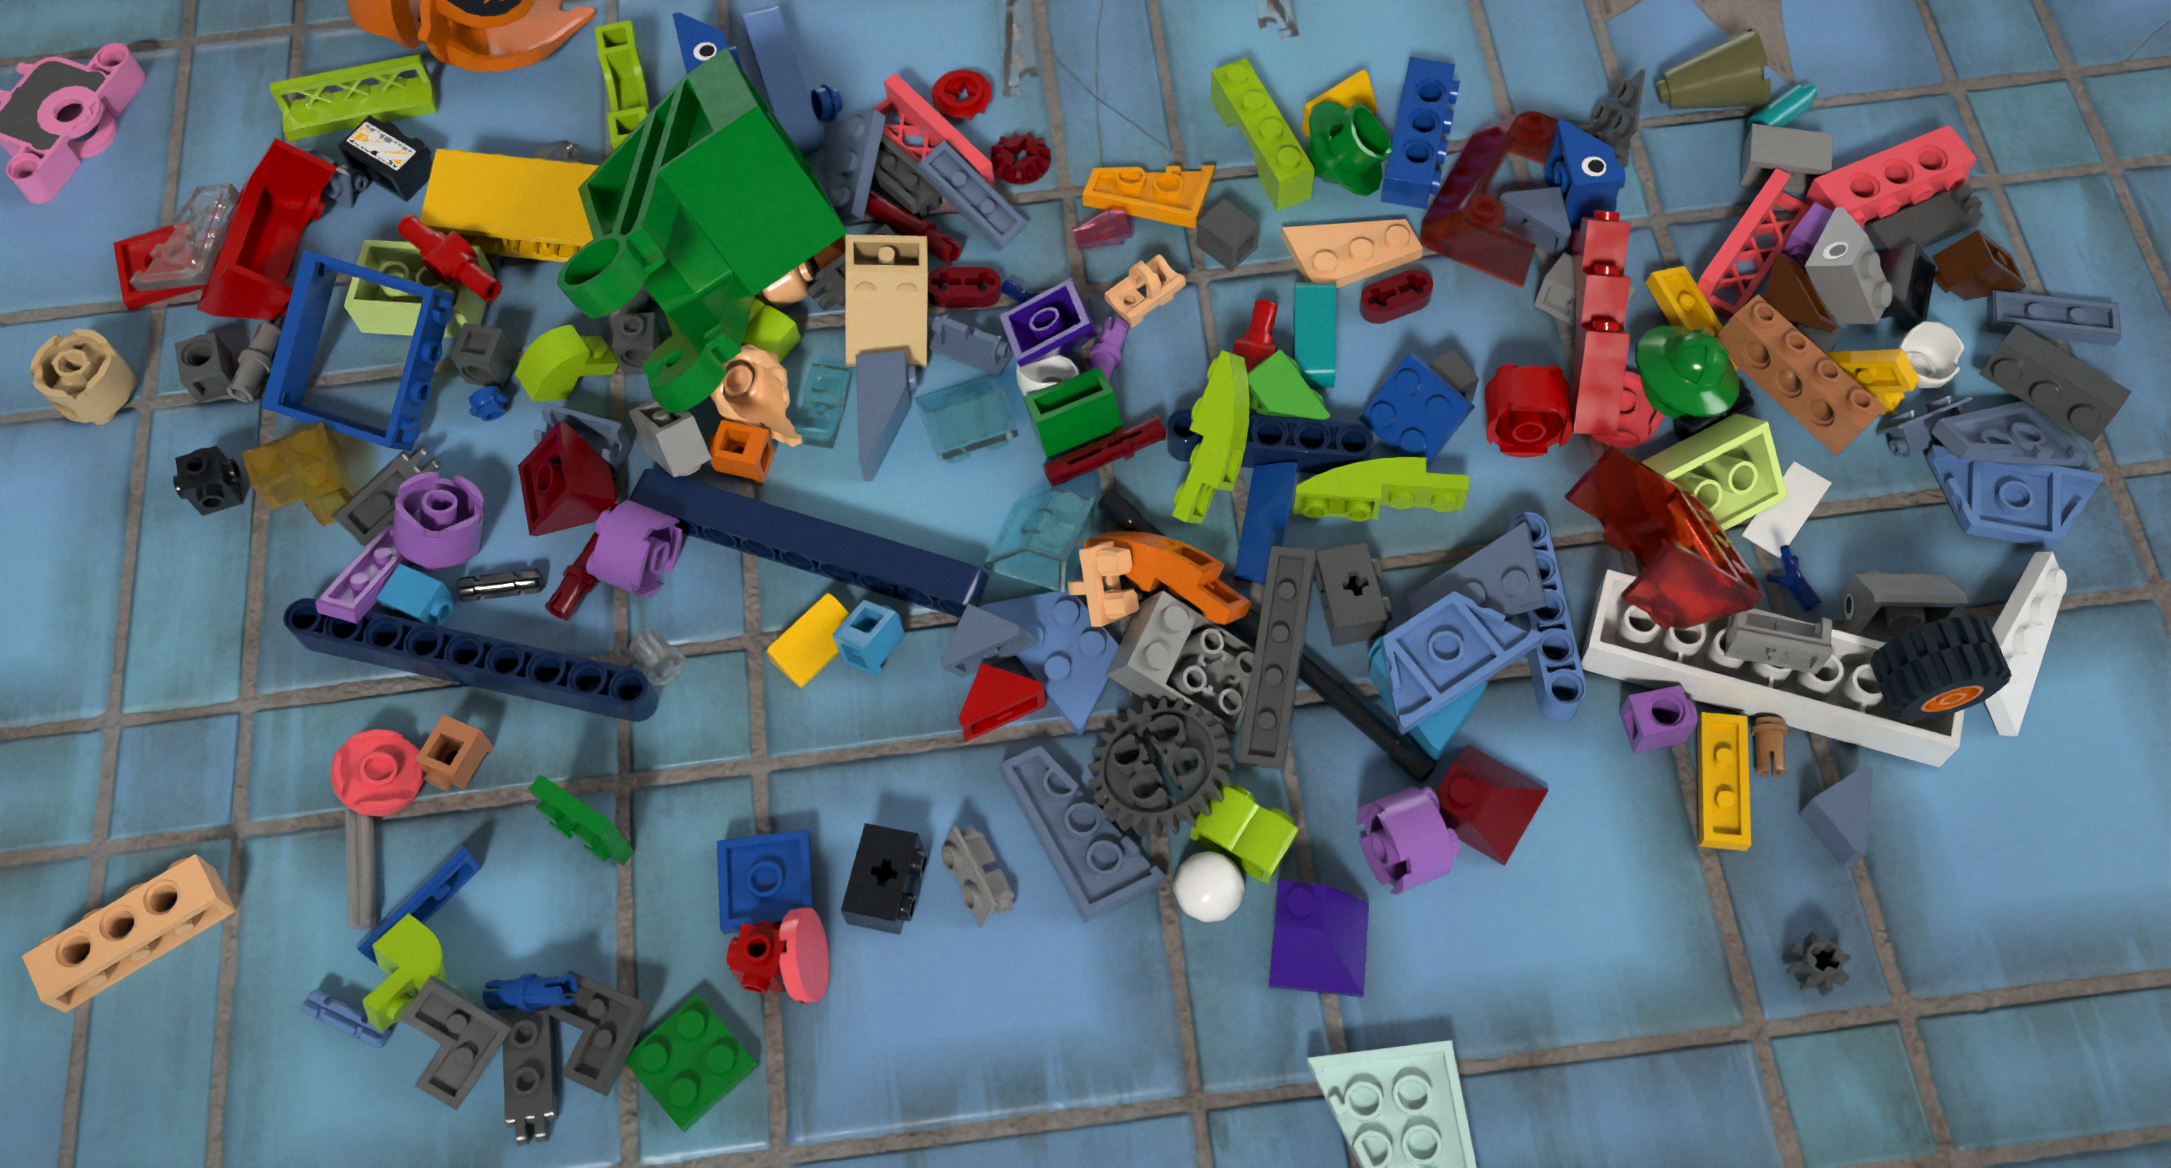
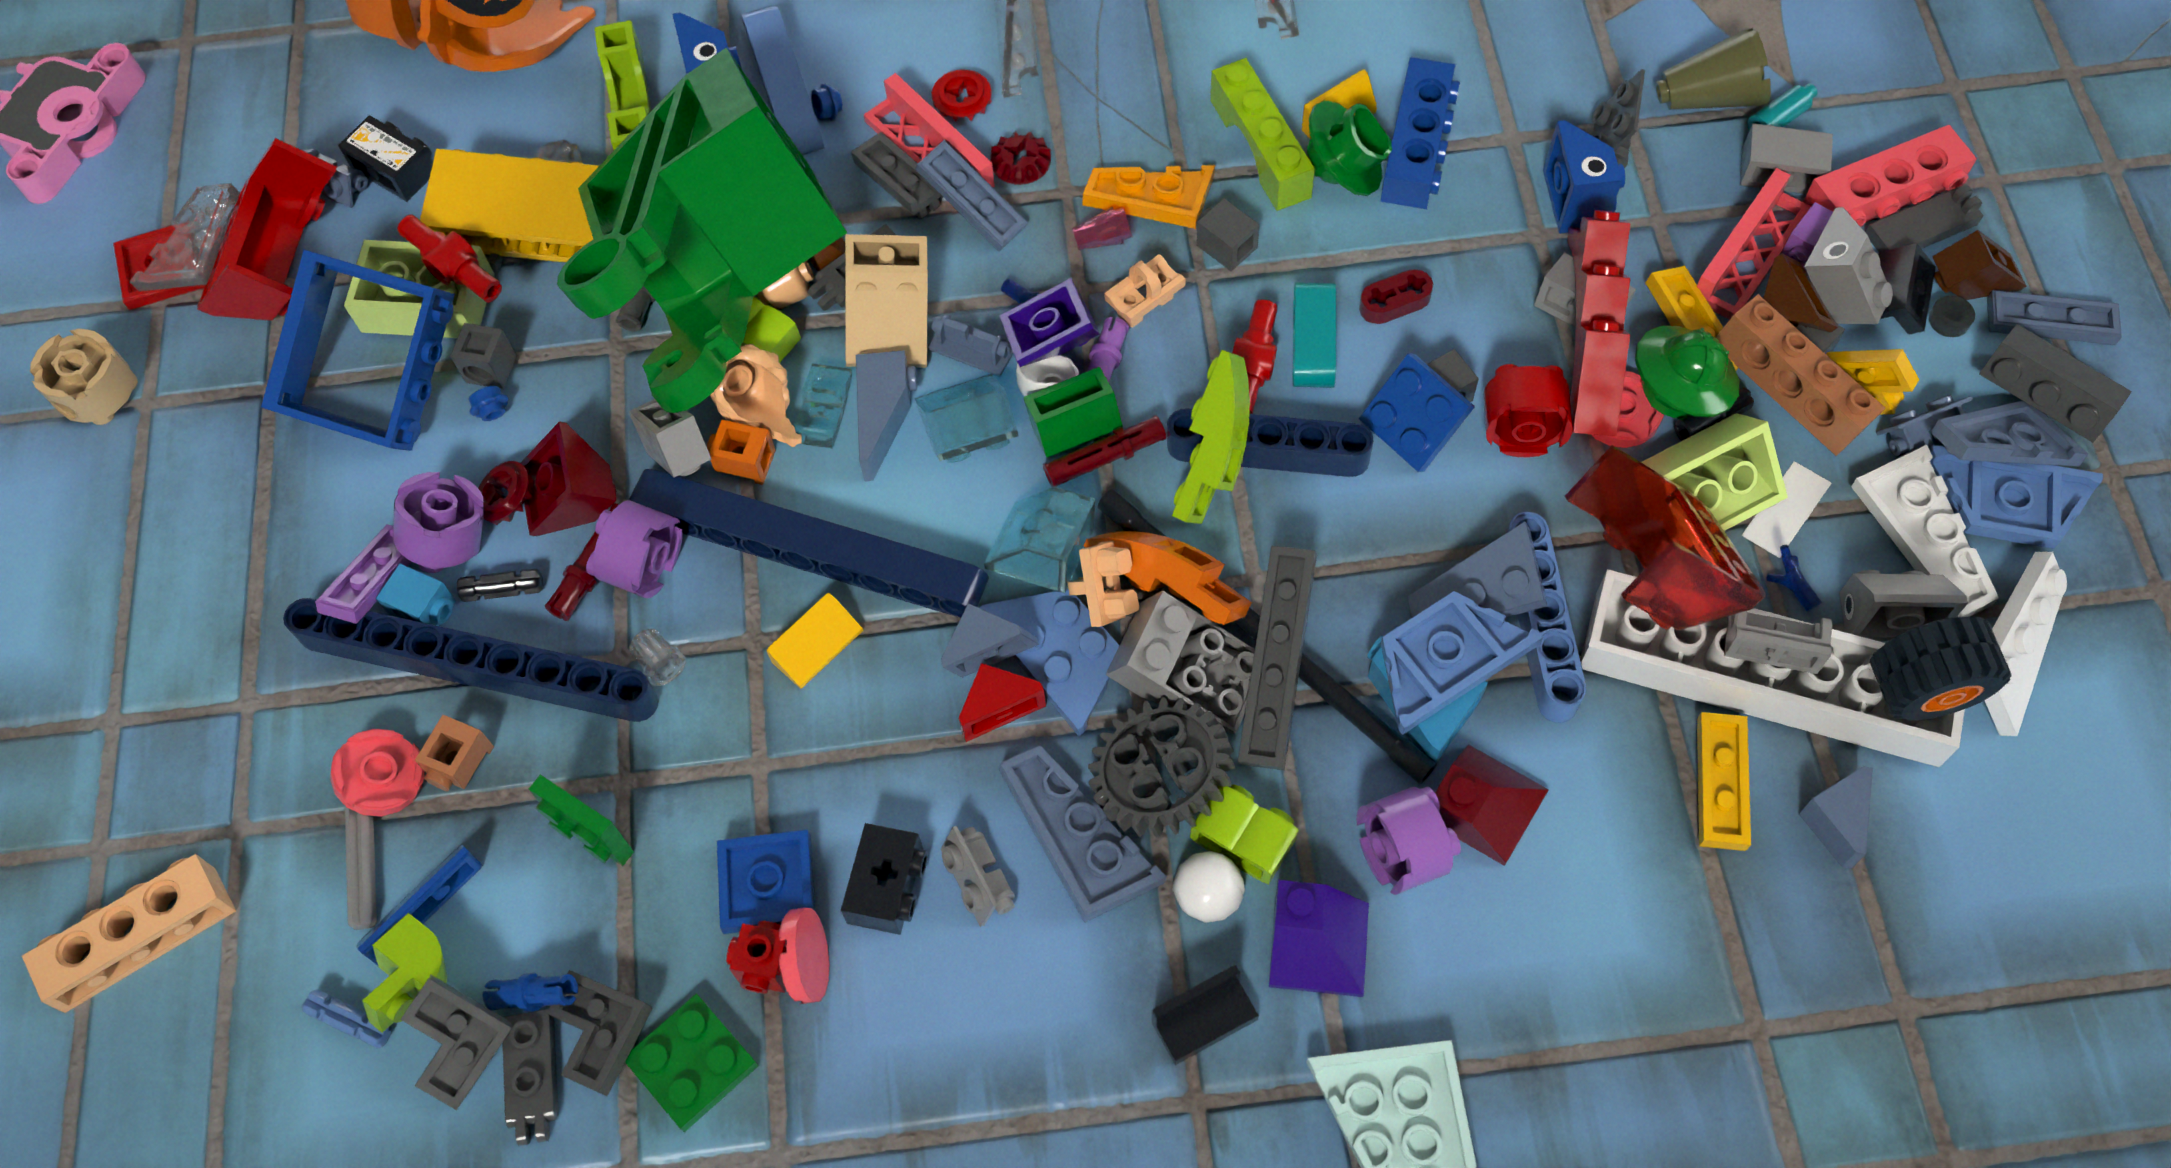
black brick [173,445,243,516] -> none
dark grey brick [175,331,235,403] -> none
light grey pin [227,323,281,402] -> none
clear yellow brick [242,422,356,527] -> none
lime fence [270,54,437,141] -> none
dark grey hinge [331,445,441,547] -> none
lime brick [515,325,619,402] -> none
sand blue hinge [534,403,633,480] -> none
dark grey brick [612,312,666,375] -> none
sand blue wing [824,109,886,226] -> none
dark azure brick [832,599,906,677] -> none
dark red pin [865,189,962,265] -> none
dark red beam [927,267,1002,308] -> none
blue slope [1233,462,1297,584] -> none
bright green slope [1247,349,1330,421] -> none
light nougat wing [1281,219,1423,288] -> none
lime slope [1293,457,1469,521] -> none
dark grey brick [1314,542,1392,647] -> none
clear red windscreen [1419,111,1596,288] -> none
sand blue slope [1494,187,1572,260] -> none
medium lavender brick [1619,685,1698,753] -> none
medium nougat pin [1750,716,1789,777] -> none
dark grey gear [1786,932,1851,996] -> none
white hair [1896,321,1964,388] -> none
none -> dark red gear [478,461,535,525]
none -> black panel [1152,965,1259,1065]
none -> white wing [1851,445,1999,617]
none -> clear smoke tile [1928,295,1975,337]

